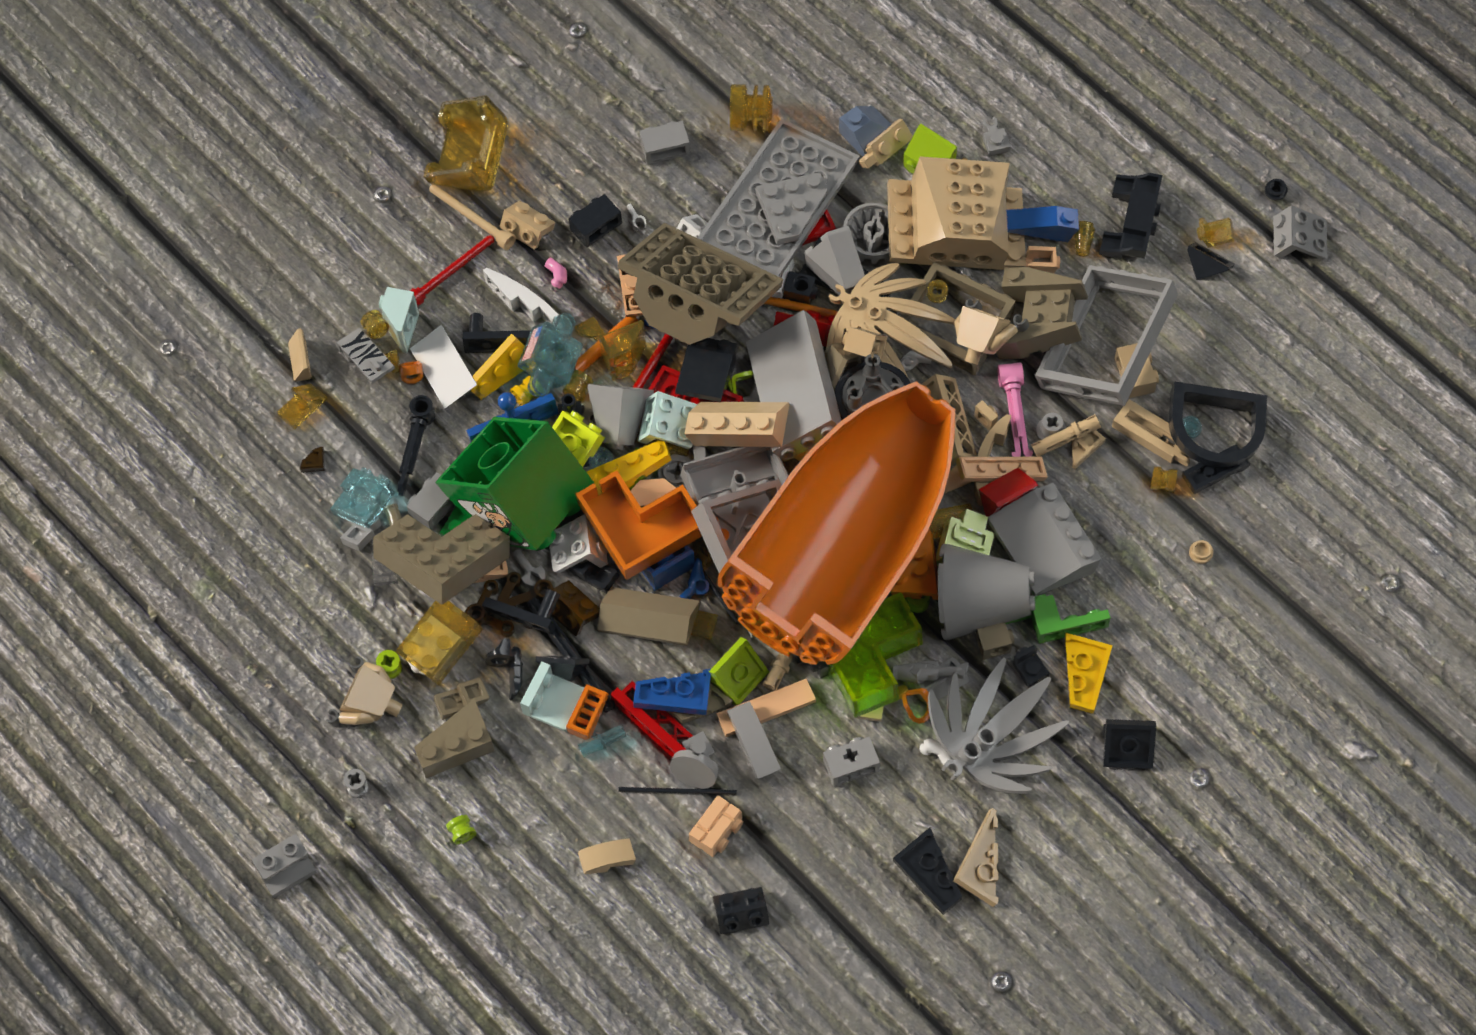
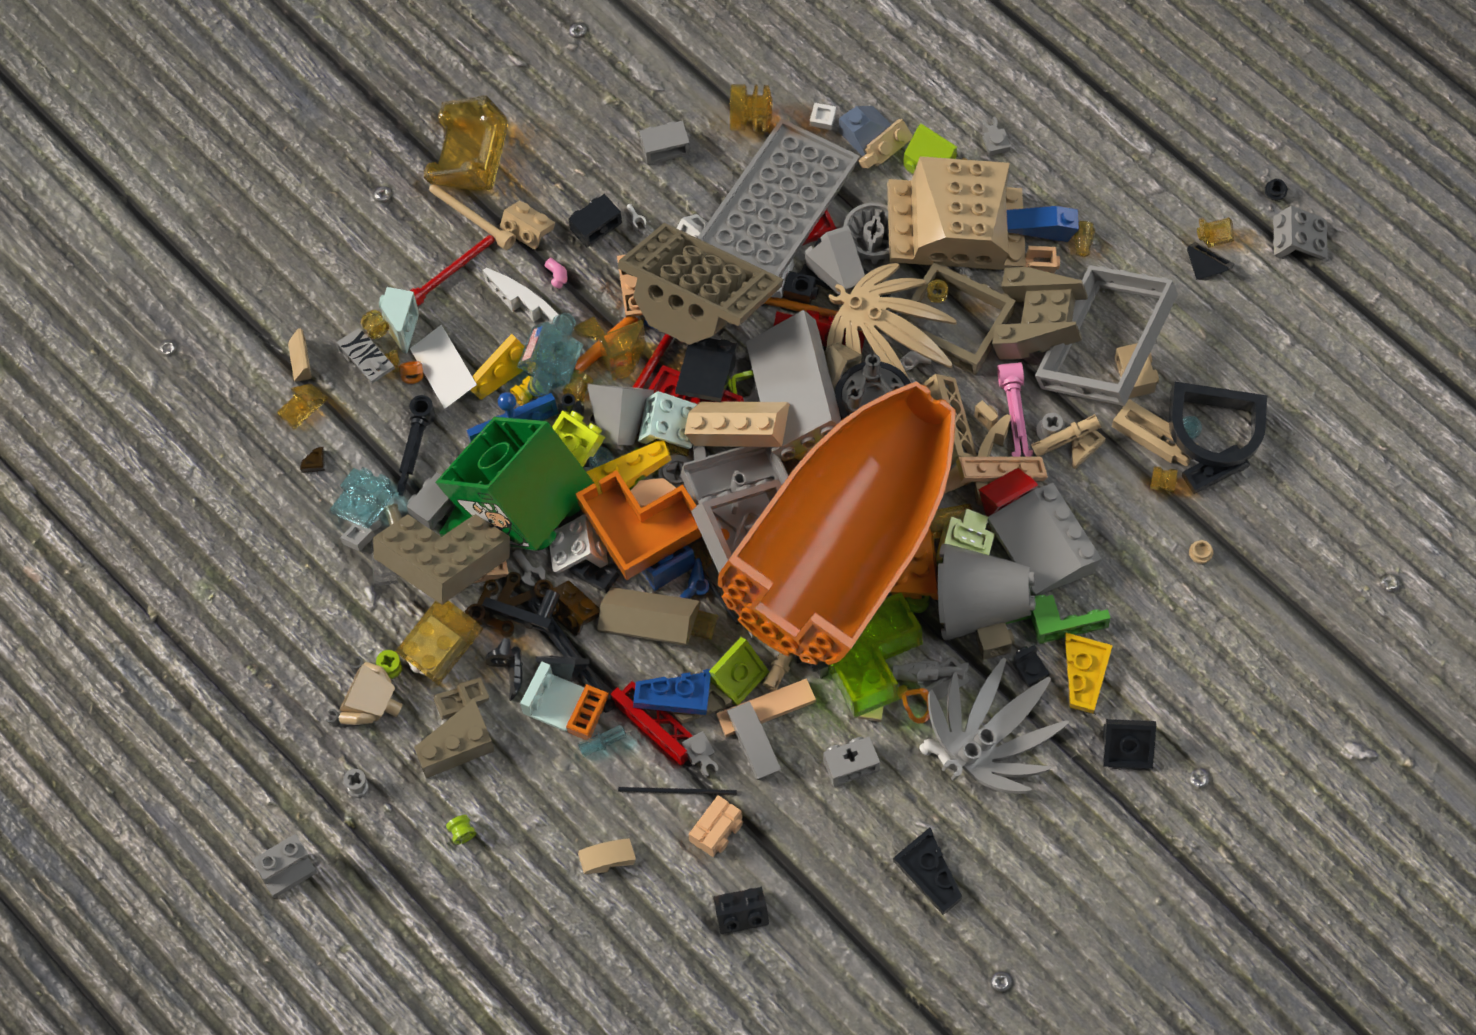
black piece [462,313,534,353] -> none
light grey tile [670,750,718,789] -> none
light grey plate [755,172,827,245] -> none
tan brick [842,327,887,359] -> none
tan wing [953,808,998,907] -> none
tan torso [954,299,1029,365] -> none
black bracket [1099,173,1163,259] -> none
none -> white tile [810,103,836,130]

